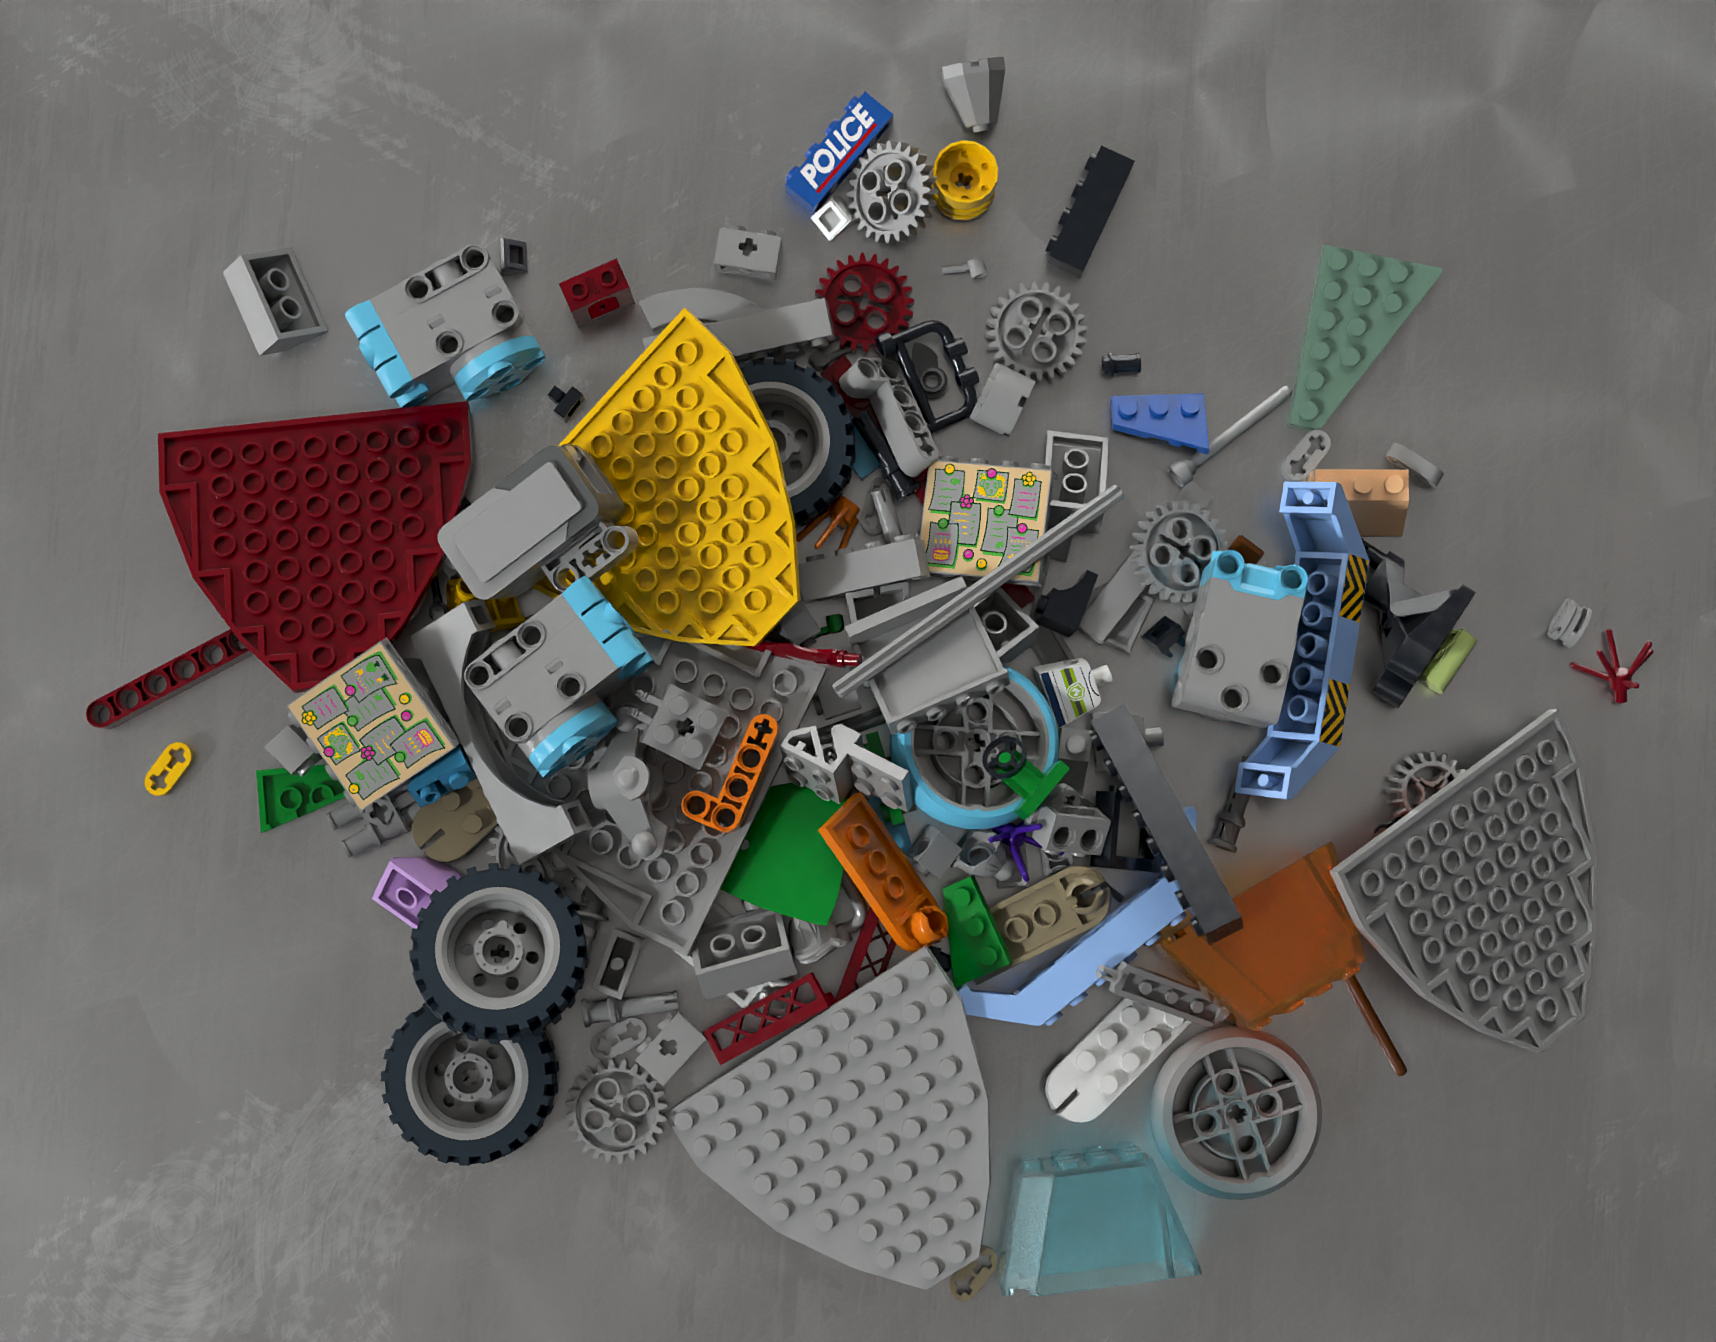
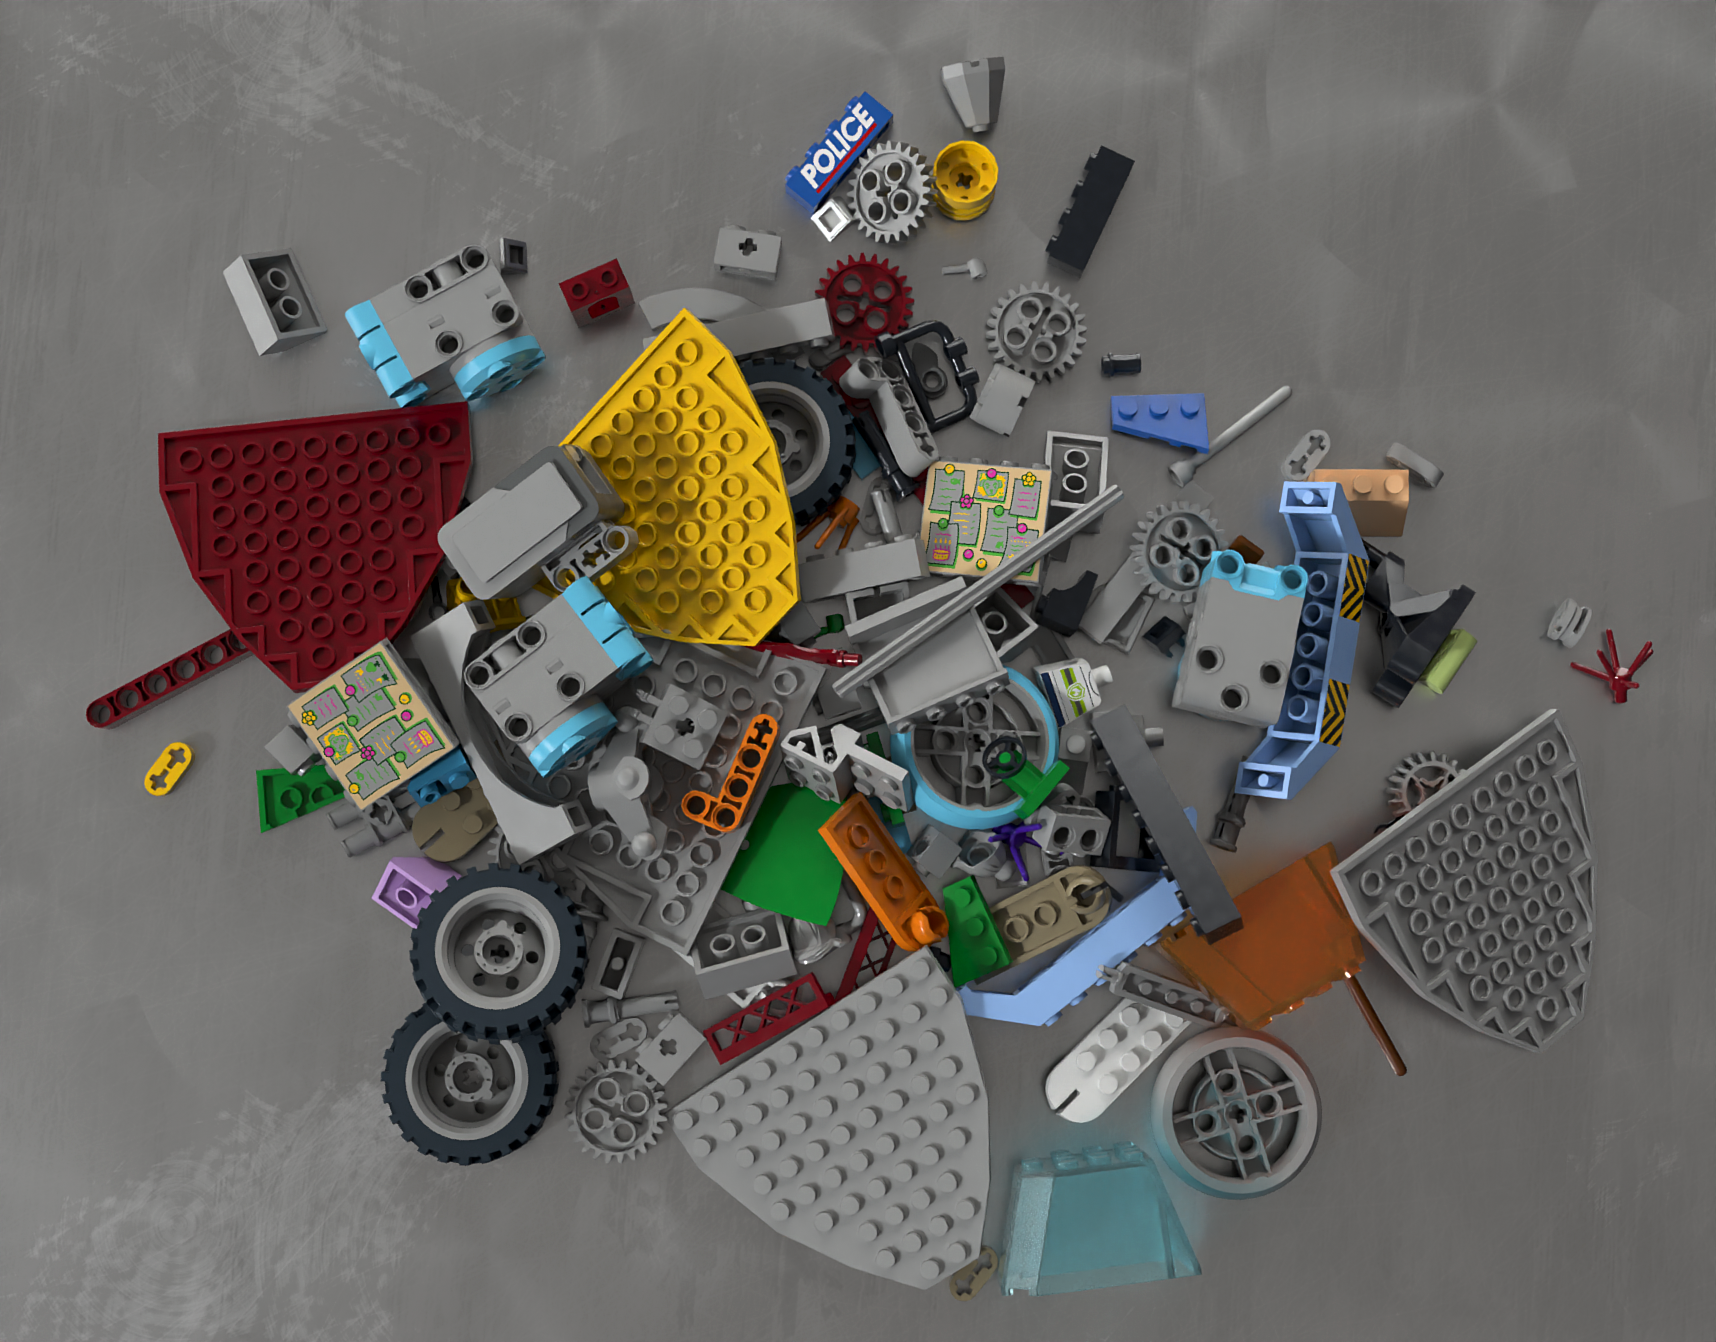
black tile [547,385,585,423] -> none
sand green wing [1288,244,1443,431] -> none

